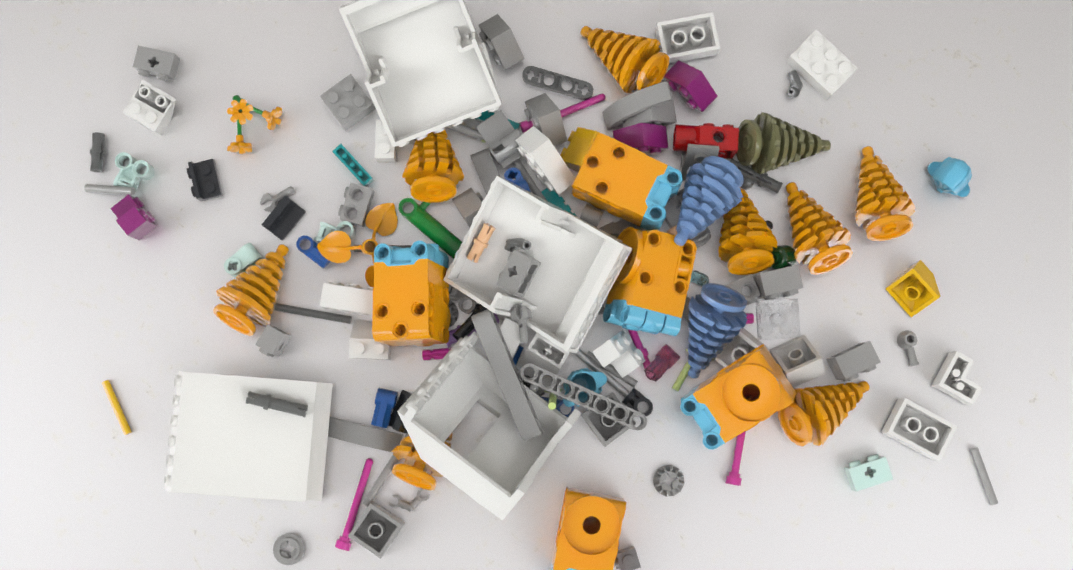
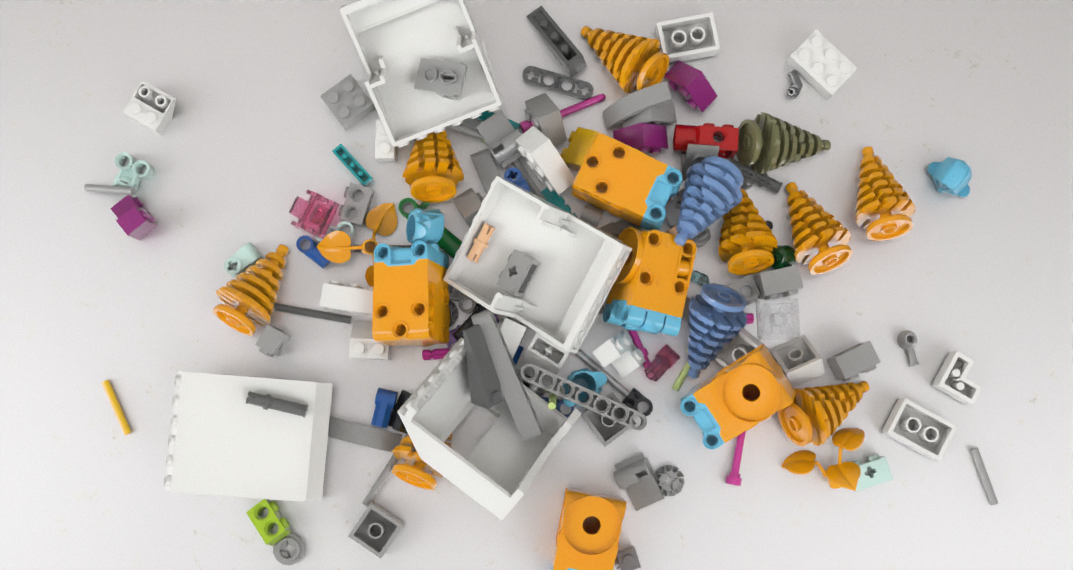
dark grey pin [90,132,106,172] -> none
light grey brick [133,45,180,81] -> none
black bracket [187,159,223,202] -> none
light orange plant [227,95,283,154] -> none
light grey bar [260,186,295,212] -> none
black panel [261,195,306,241] -> none
dark pink piece [335,458,373,551] -> none
light grey arm [389,489,430,512] -> none
light grey brick [478,14,525,70] -> none
dark grey arm [504,238,531,252] -> none
light grey bar [511,305,532,344] -> none
light grey bar [586,351,638,388] -> none
yellow slope [886,260,941,317] -> none
none -> lime brick [246,499,291,546]
none -> clear pink panel [289,189,340,239]
none -> medium azure piece [406,208,444,244]
none -> light grey piece [414,58,468,100]
none -> dark grey slope [463,324,502,409]
none -> dark grey slope [526,6,587,77]
none -> light grey piece [613,452,664,511]
none -> light orange plant [782,428,865,491]

